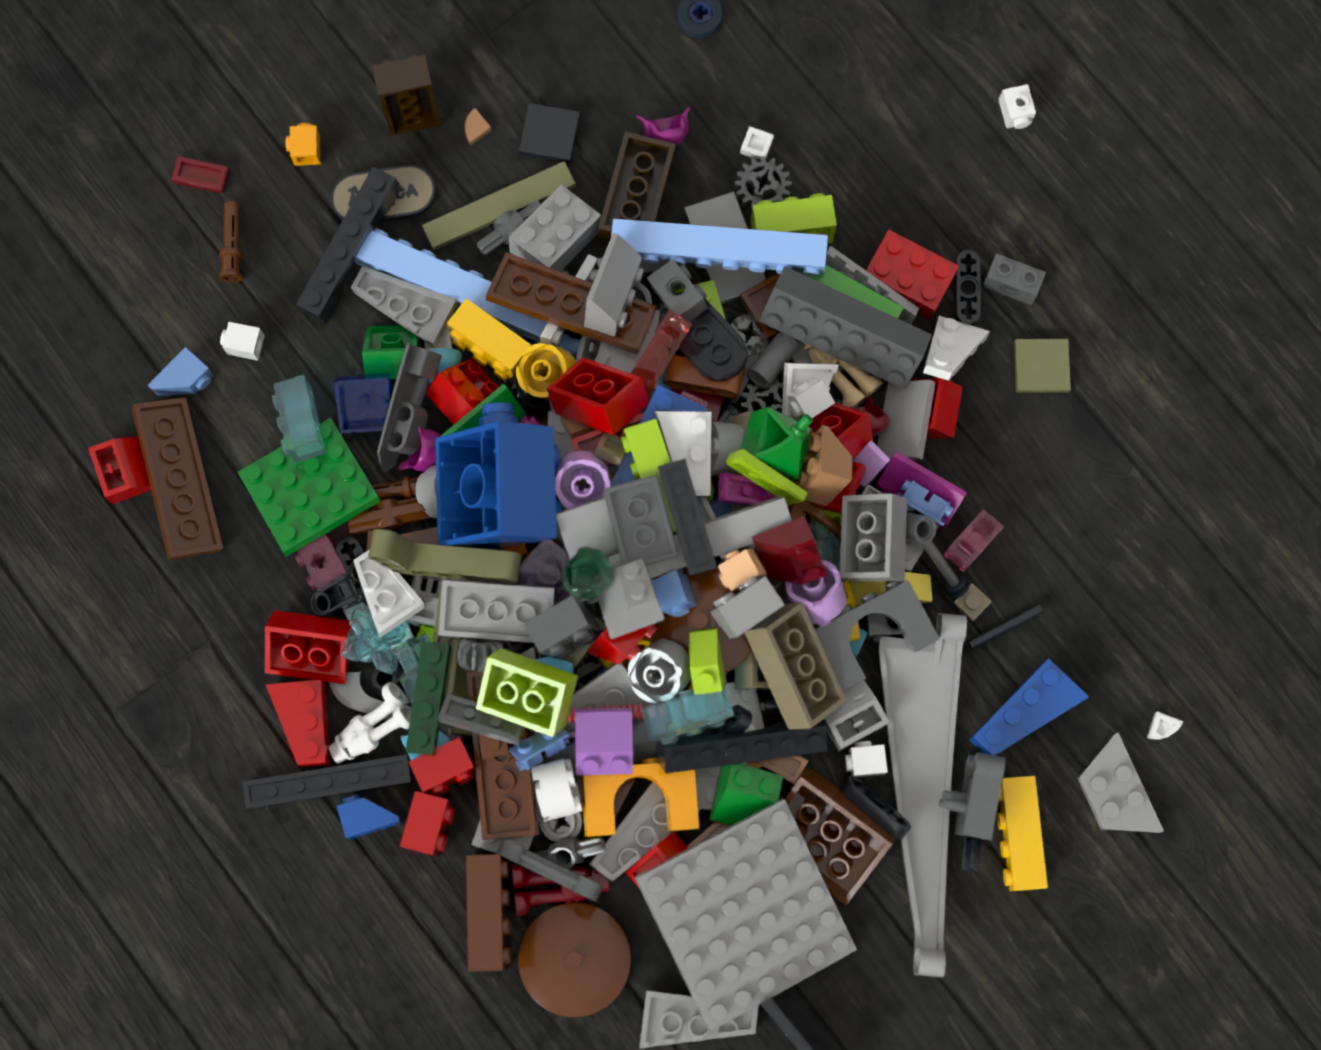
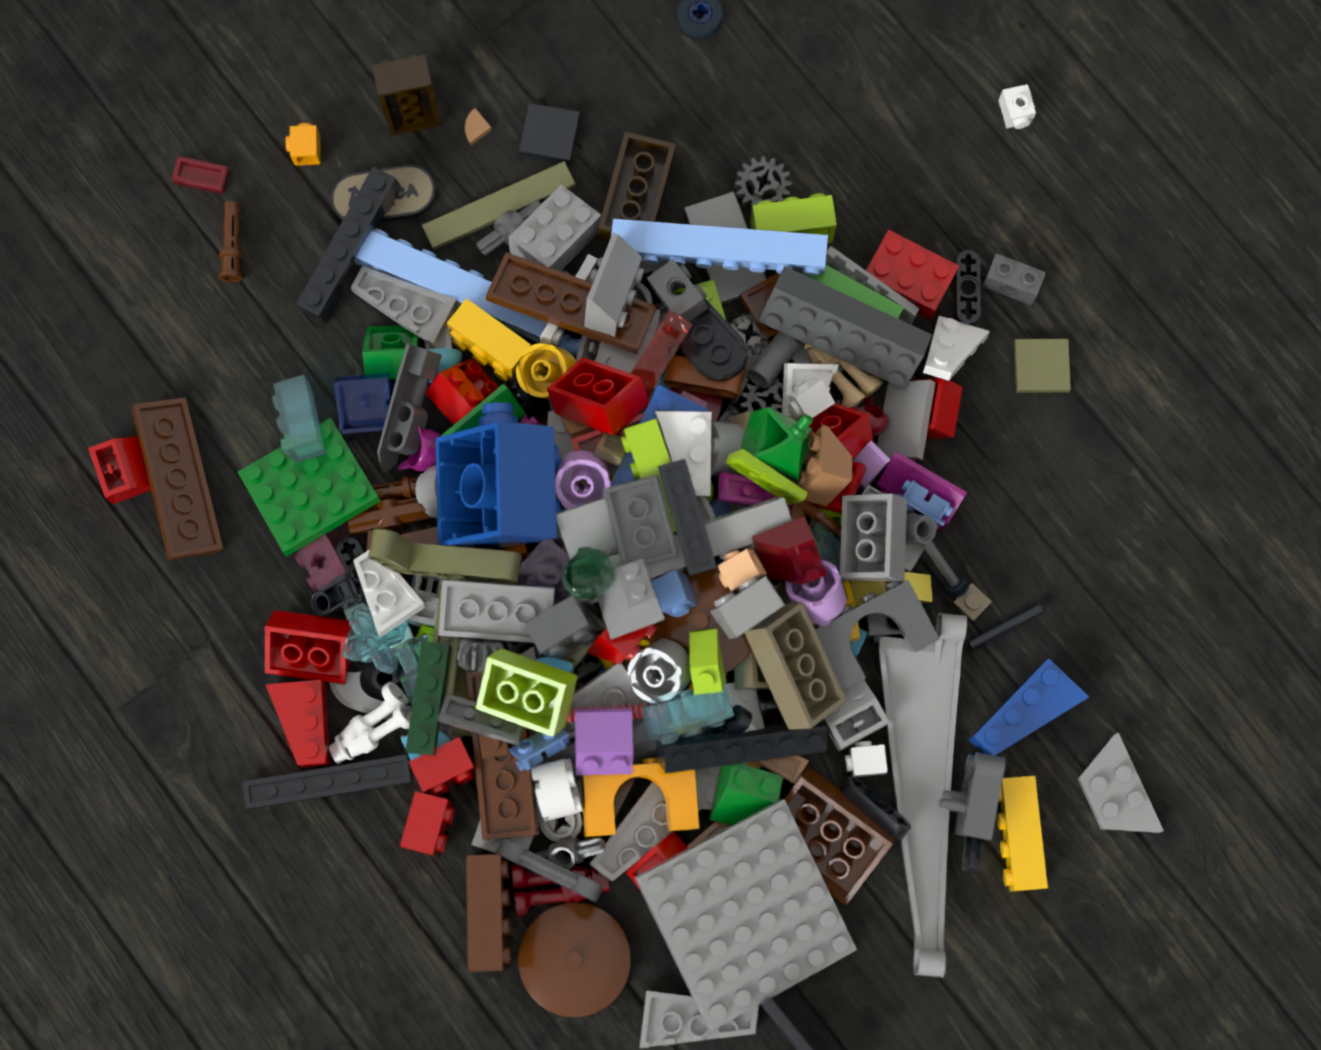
medium blue slope [148,347,213,396] -> none
white brick [220,322,265,360] -> none
blue slope [337,795,403,840] -> none
magenta hair [636,107,691,146] -> none
white plate [740,127,774,160] -> none
clear pink brick [944,509,1004,572] -> none
white tile [1147,712,1183,740] -> none

